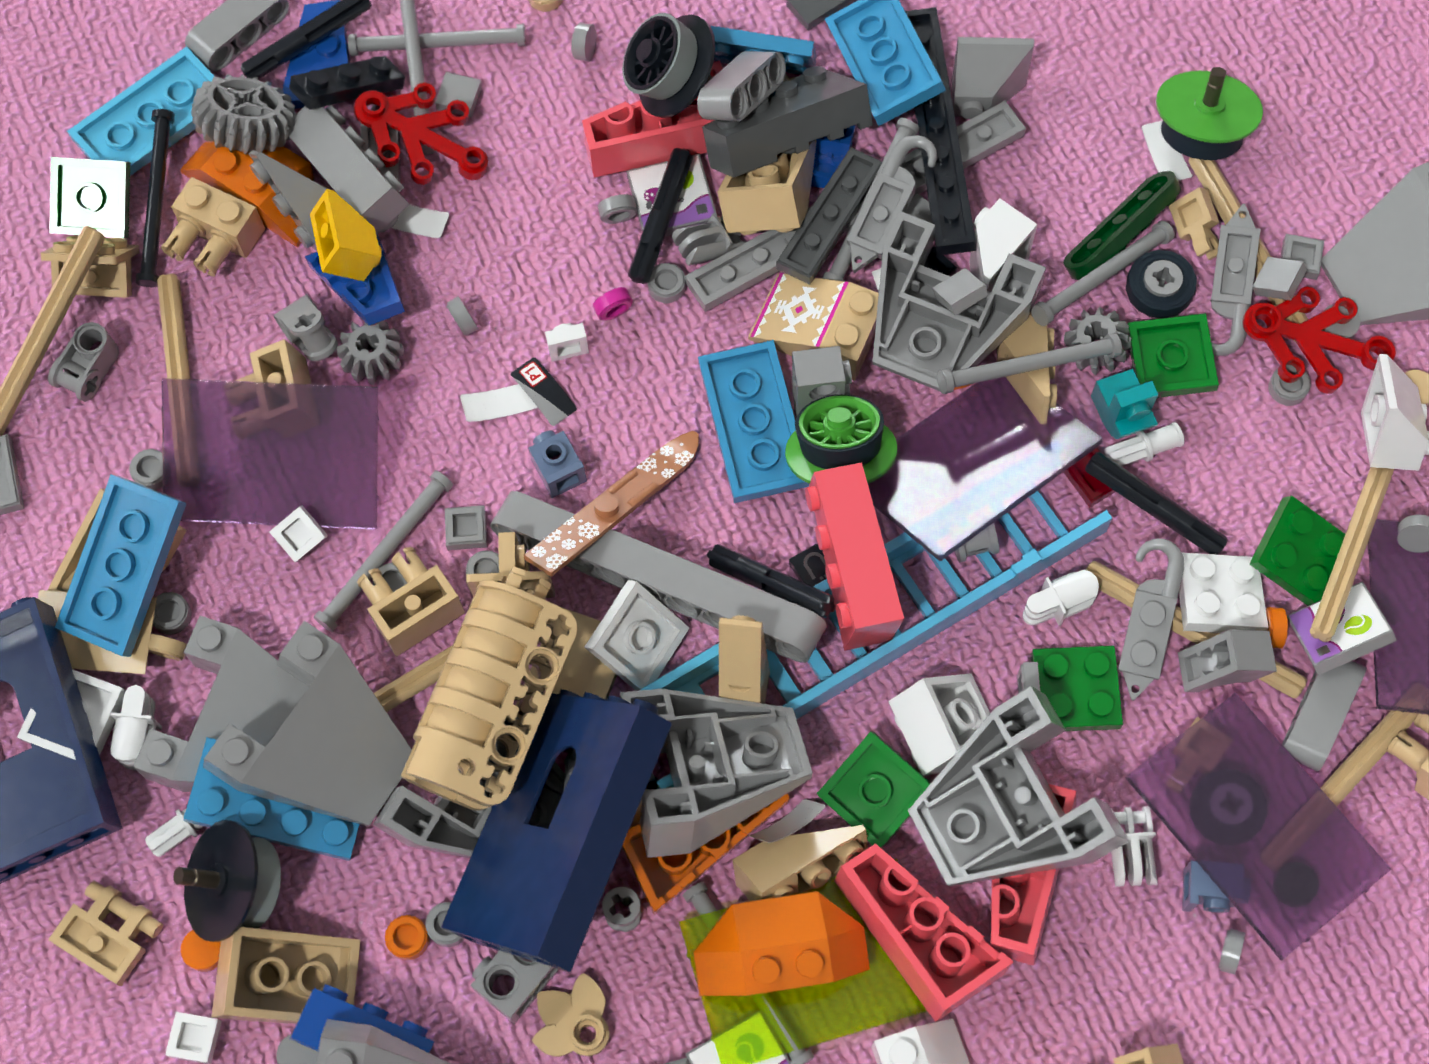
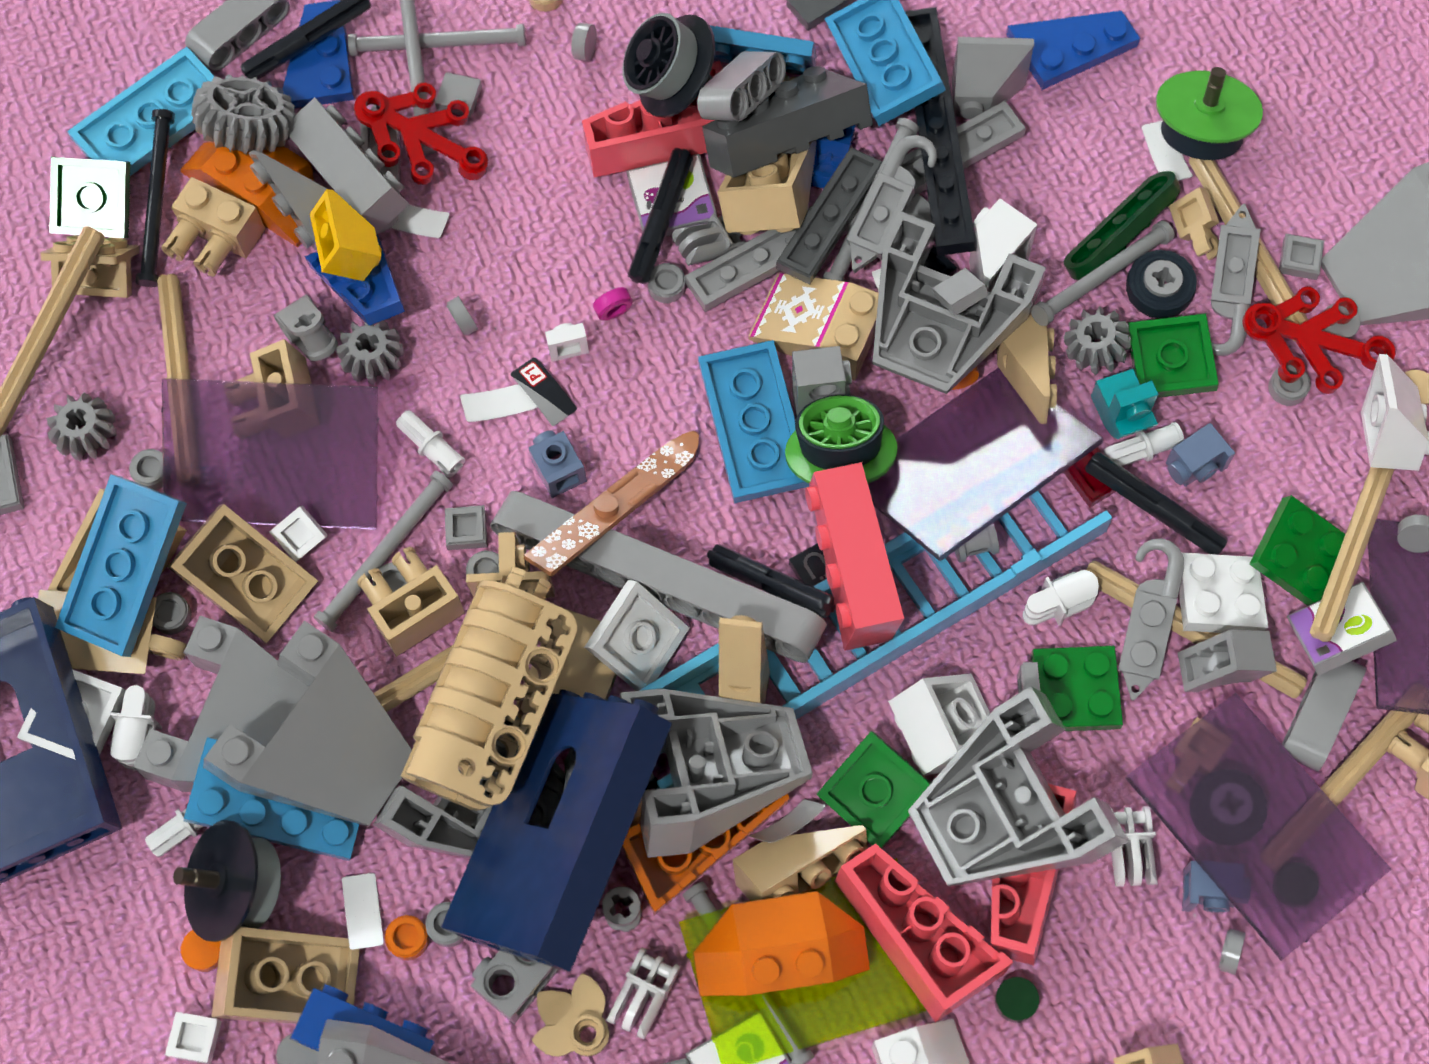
light grey piece [48,322,119,402] -> none
tan plate [48,881,163,987] -> none
black plate [289,56,405,110] -> none
light grey tile [598,194,637,224] -> none
light grey bar [937,333,1122,394] -> none
light grey tile [1252,257,1307,300] -> none
orange tile [1266,607,1288,649] -> none
none -> light grey gear [47,392,117,461]
none -> tan slope [167,504,318,643]
none -> white sticker [342,873,384,950]
none -> white axle [396,410,466,478]
none -> white arm [606,947,681,1040]
none -> dark green tile [994,977,1039,1023]
none -> blue wing [1006,10,1140,90]
none -> sand blue brick [1166,423,1235,487]

